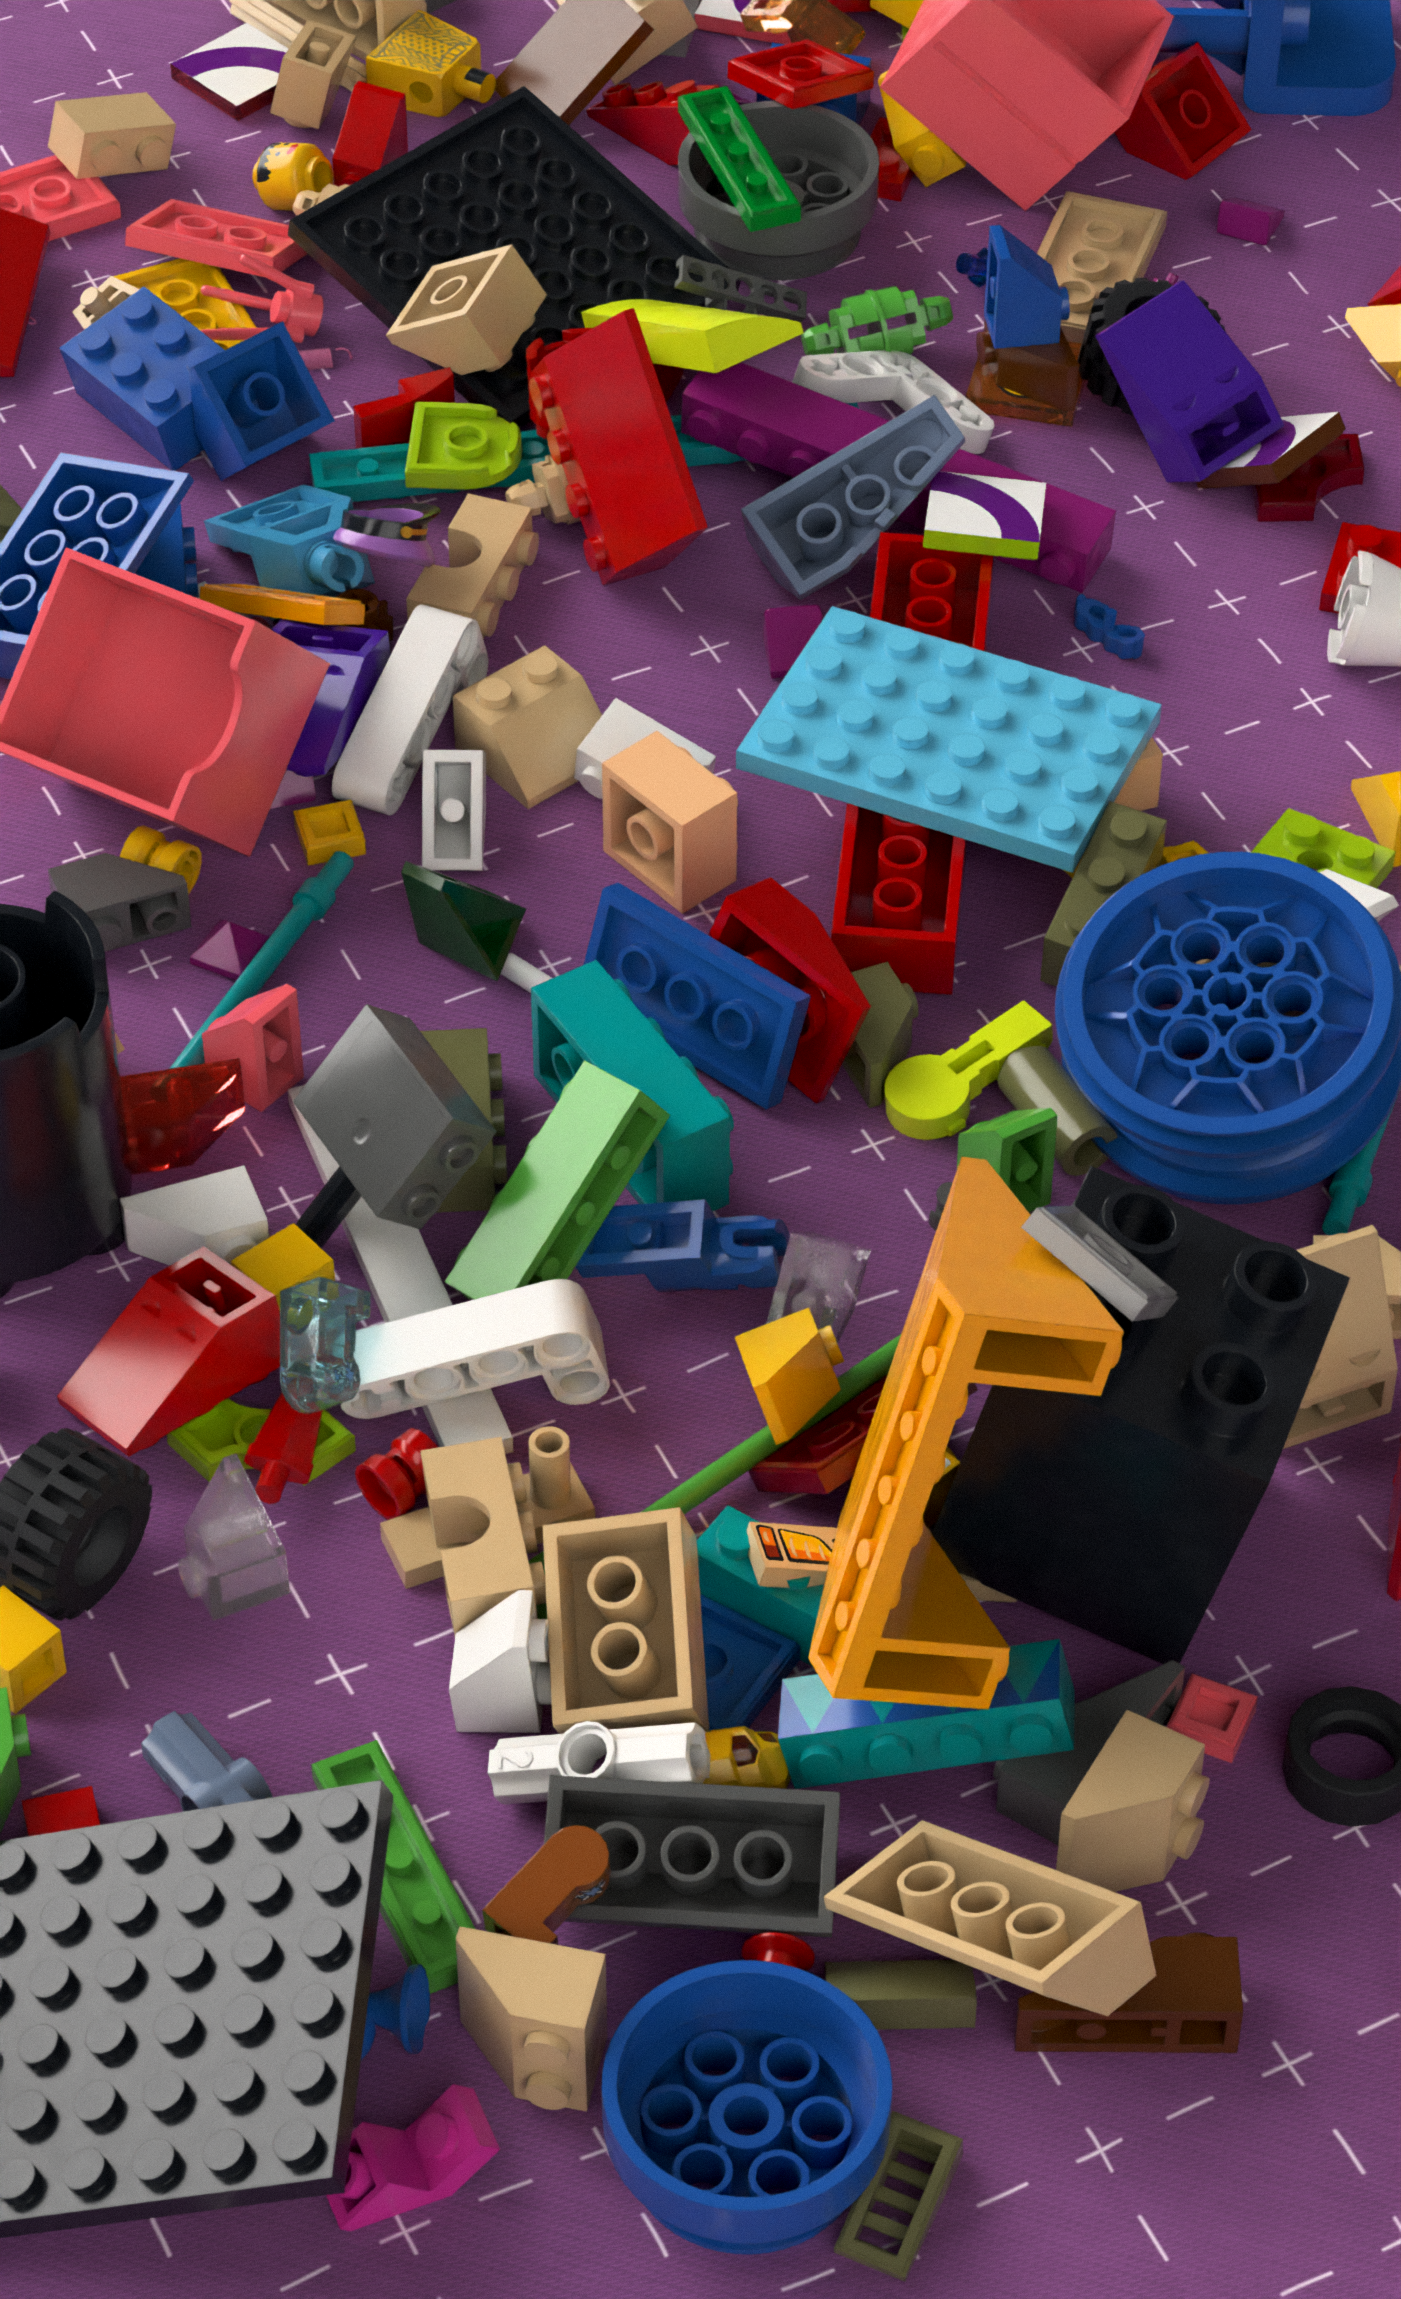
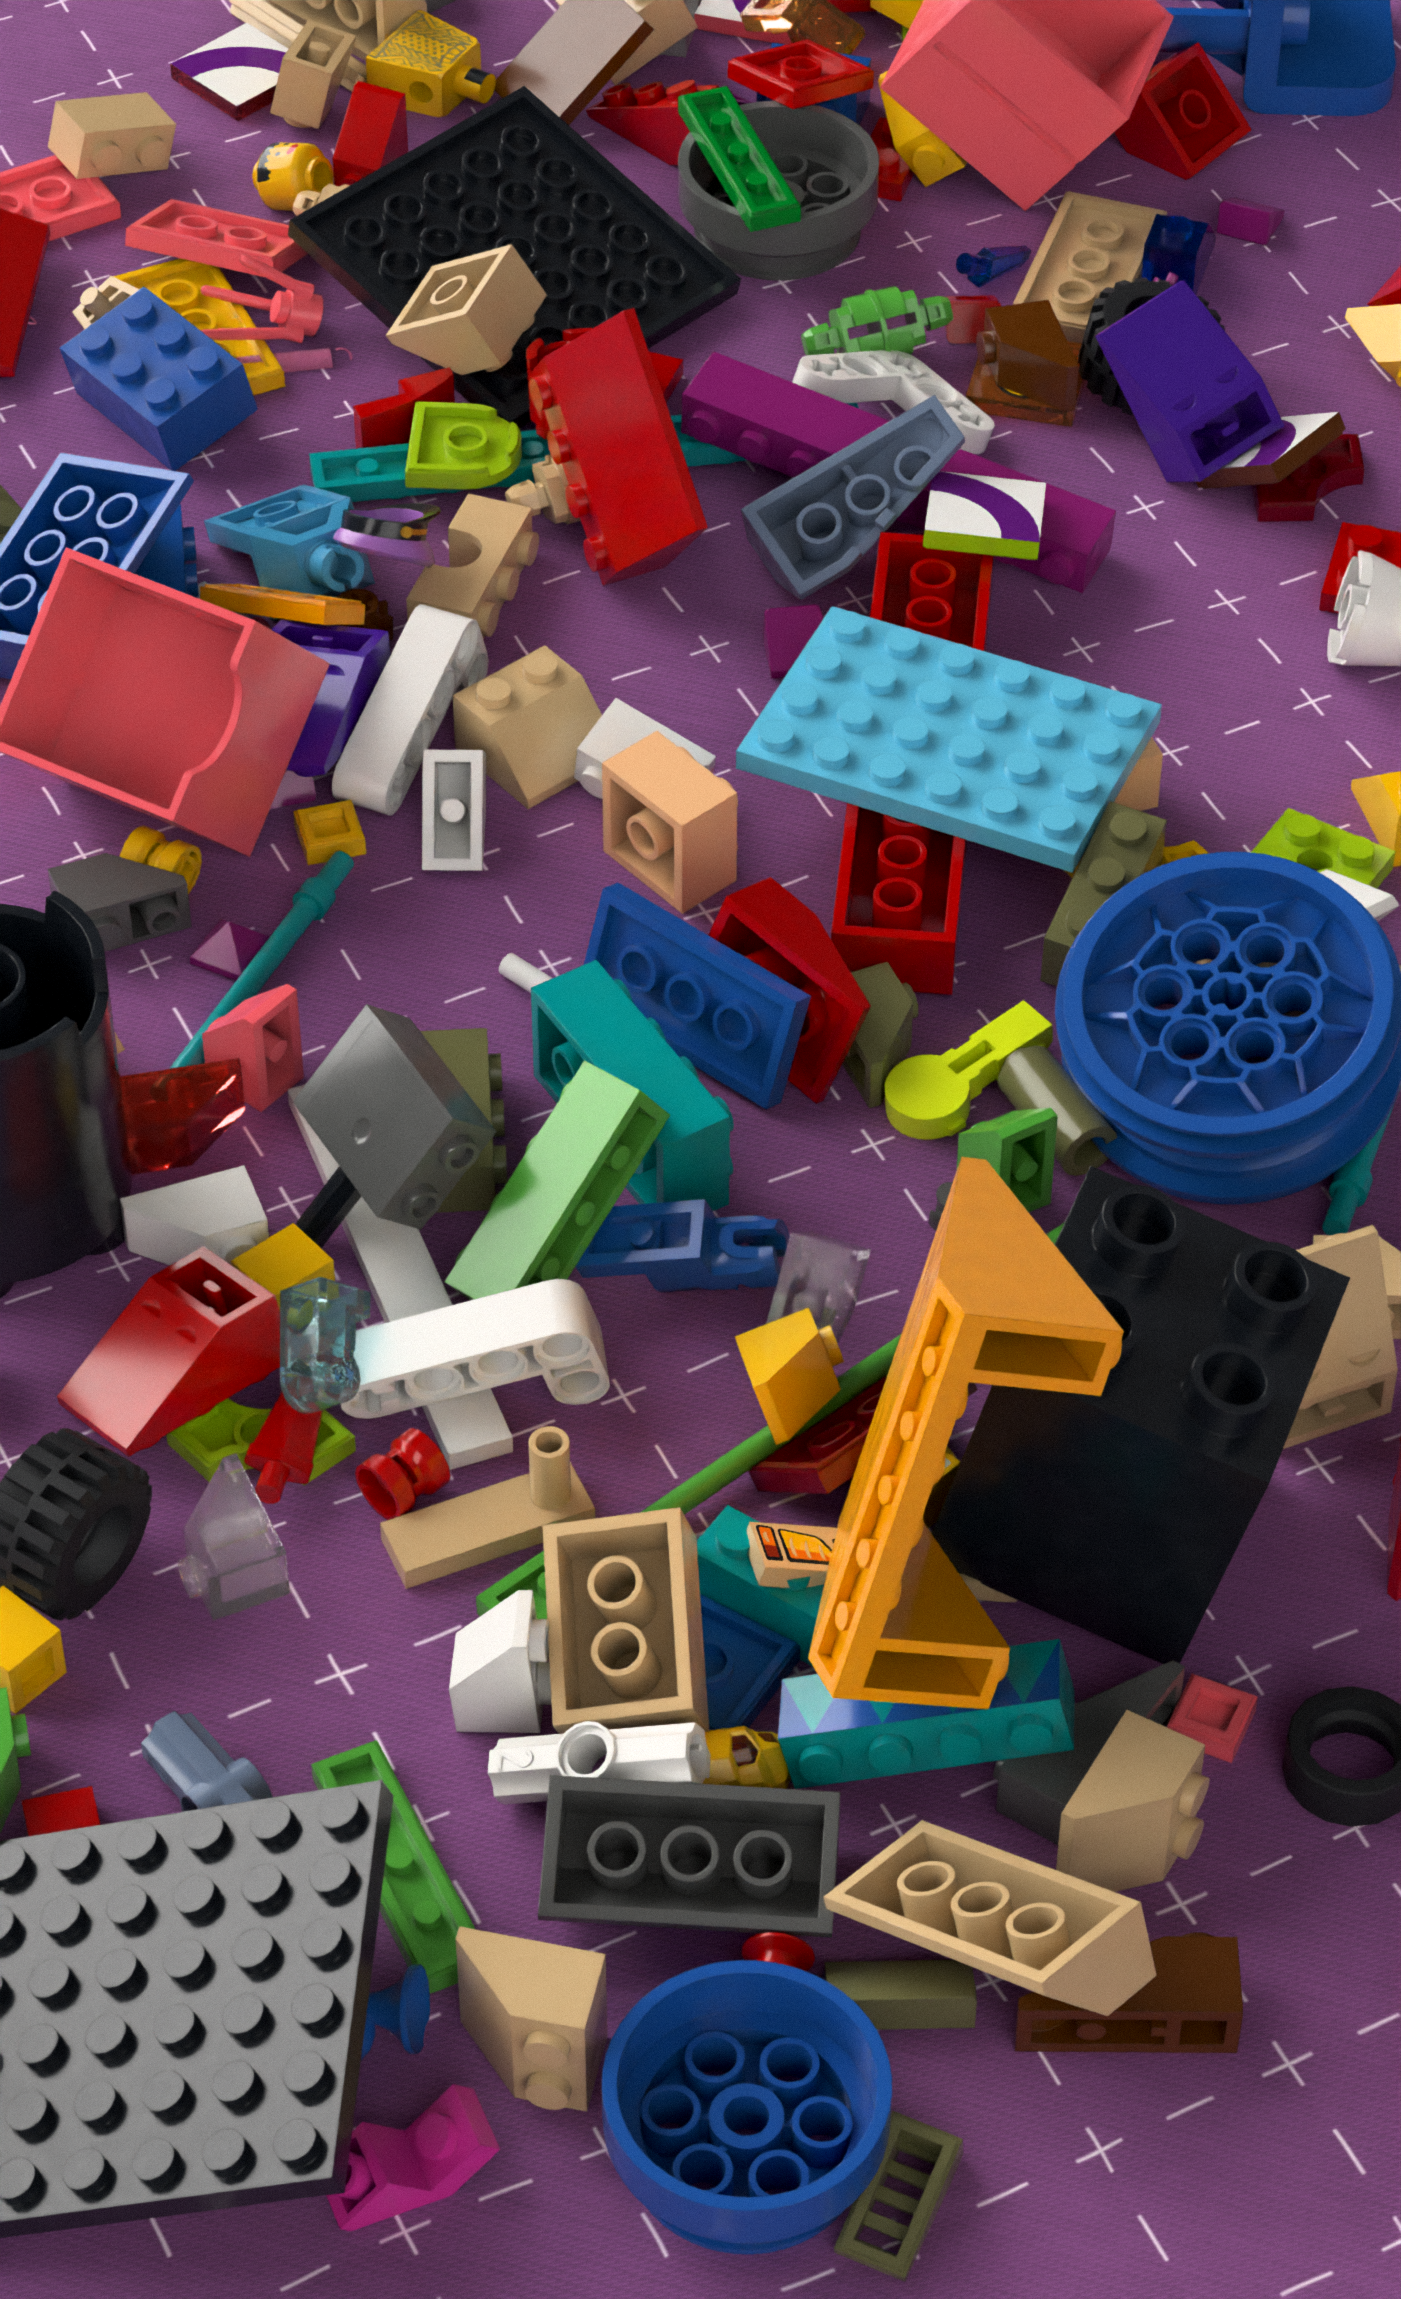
blue slope [189,321,335,481] -> none
dark green slope [401,861,526,982] -> none
tan arch [421,1437,546,1637] -> none
dark orange leg [482,1825,611,1945] -> none
neon yellow slope [581,299,804,373] -> none
dark grey piece [675,255,807,322] -> none
blue slope [984,225,1070,349] -> none
light grey tile [1021,1206,1179,1322] -> none
blue piece [1074,594,1145,659] -> none
none -> red slope [945,295,1001,344]
none -> clear blue slope [1141,214,1216,295]

